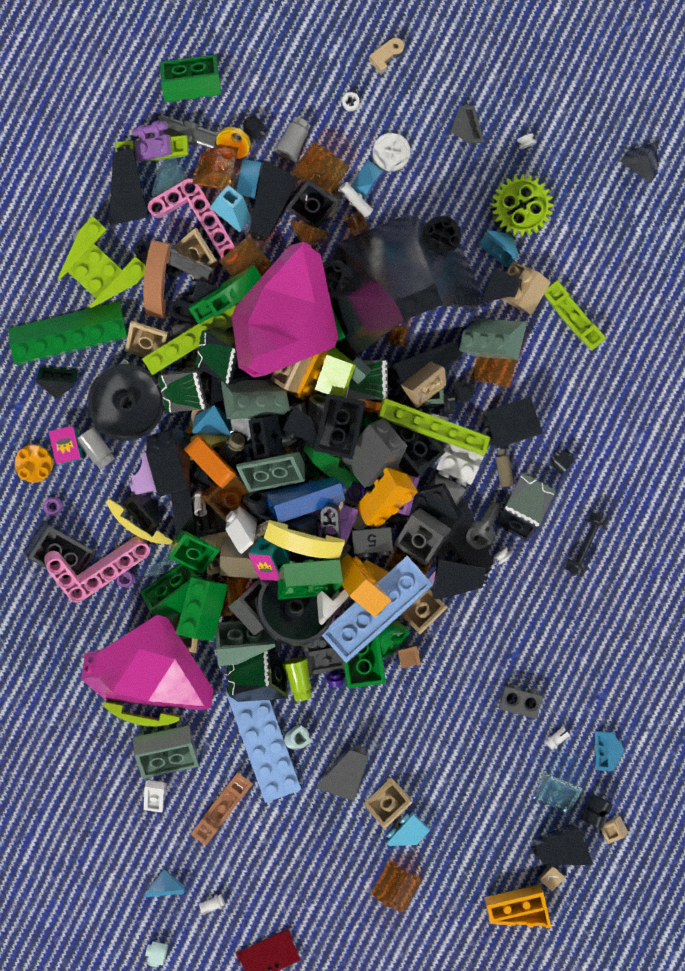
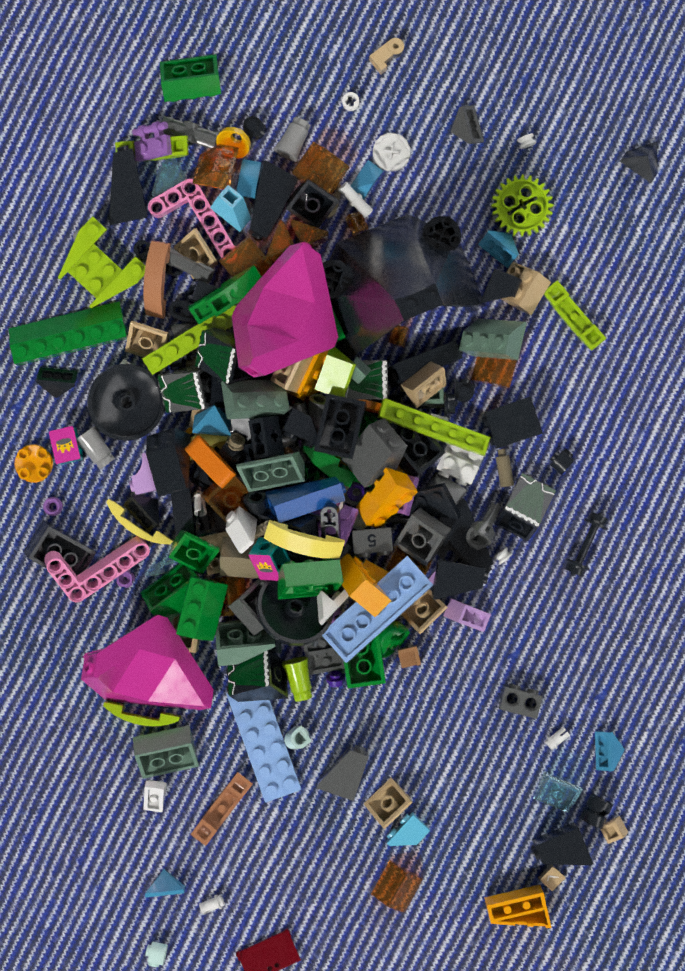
none -> clear orange slope [266,220,294,264]
none -> lavender arch [443,598,491,632]

